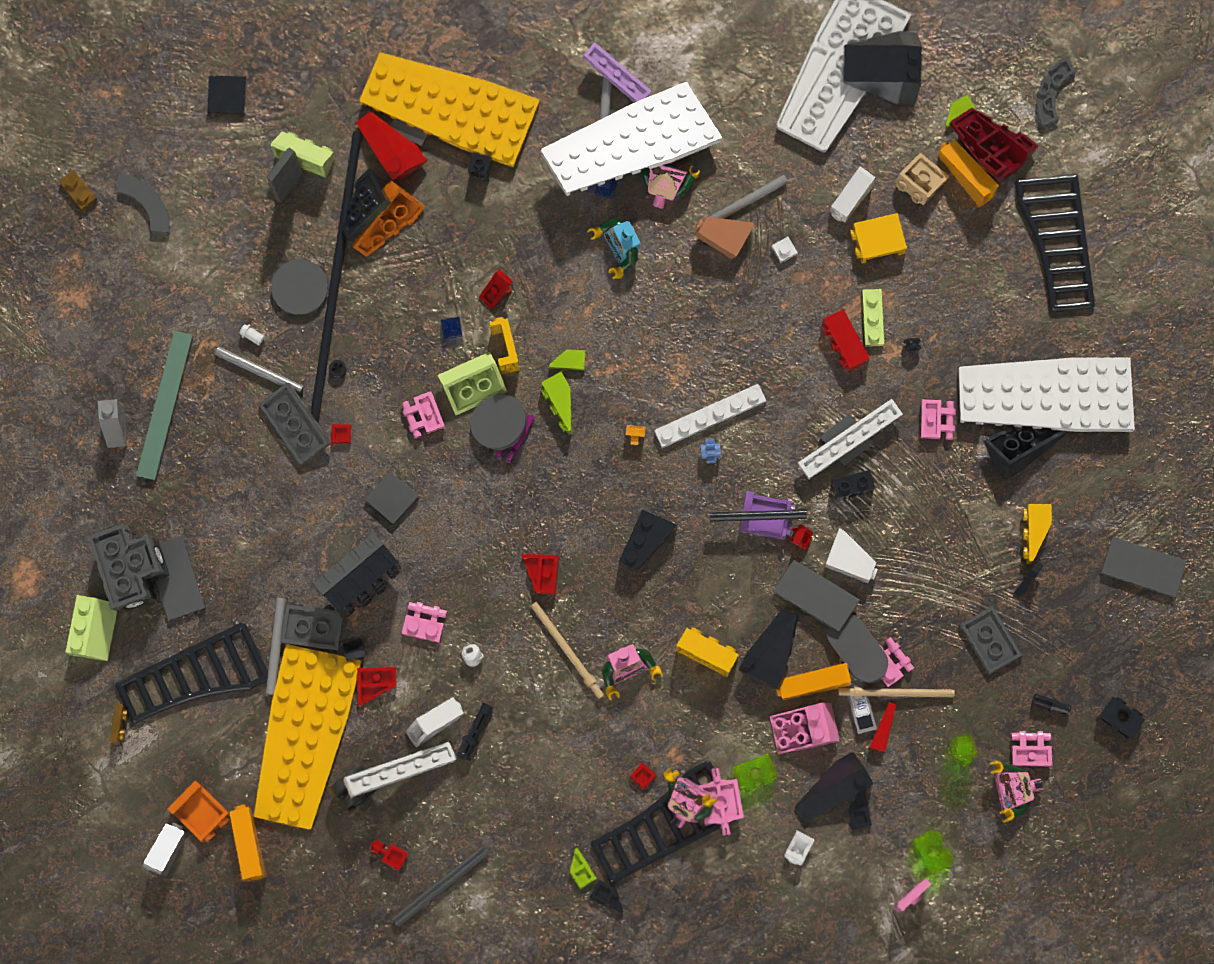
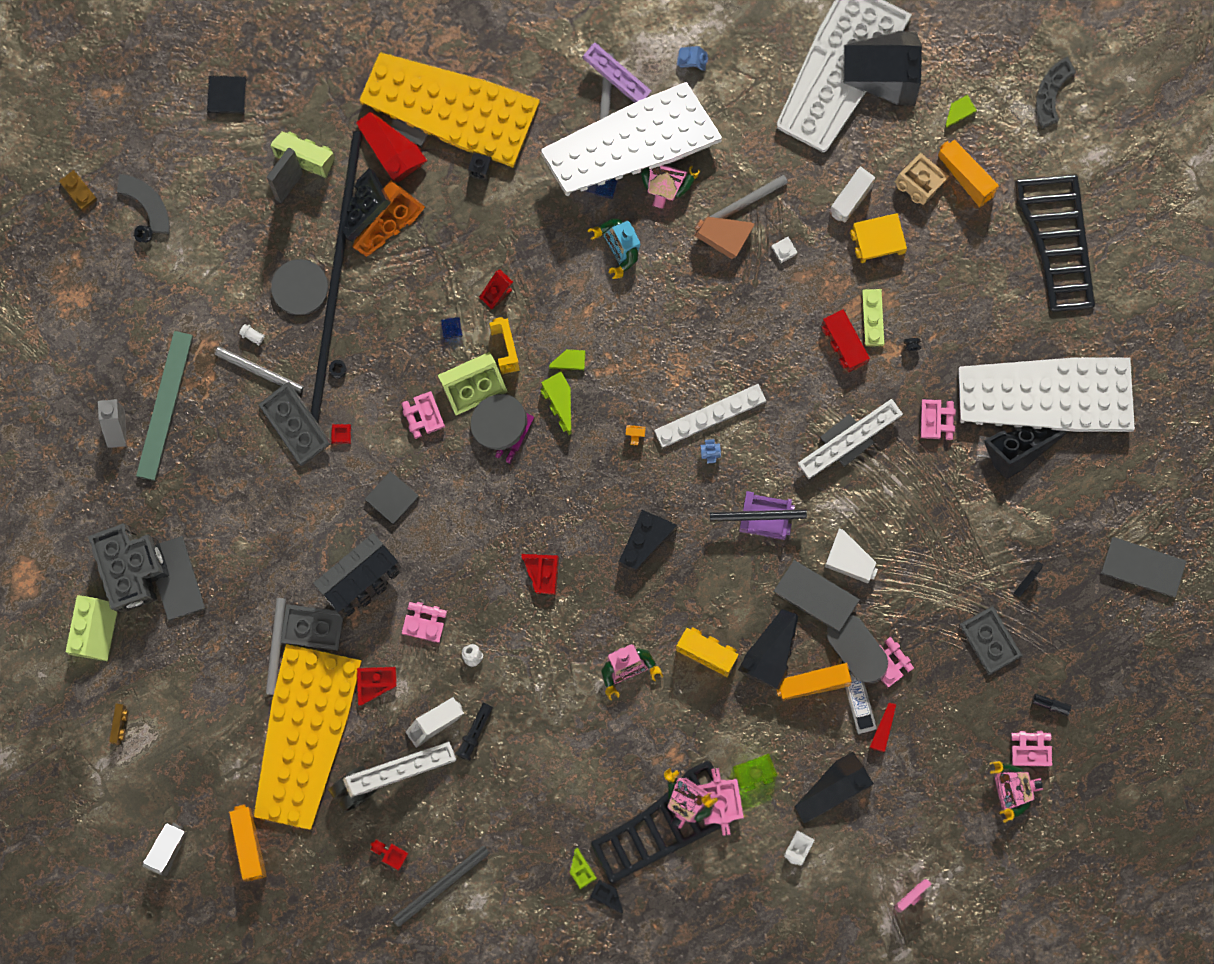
black bar [115,622,268,724] -> none
orange panel [168,781,230,843] -> none
black plate [343,639,366,661] -> none
tan bar [531,602,605,699] -> none
red tile [629,762,657,790] -> none
bright pink slope [770,703,840,754] -> none
red tile [788,525,813,550] -> none
black brick [831,470,875,502] -> none
tan bar [838,686,955,698] -> none
black tile [848,791,872,829] -> none
clear neon green brick [911,829,954,876] -> none
clear neon green brick [947,733,978,767] -> none
dark red wedge [949,108,1038,183] -> none
yellow slope [1023,504,1052,564] -> none
black brick [1097,697,1145,740] -> none
none -> black bush [134,225,153,243]
none -> medium blue bracket [677,46,708,70]

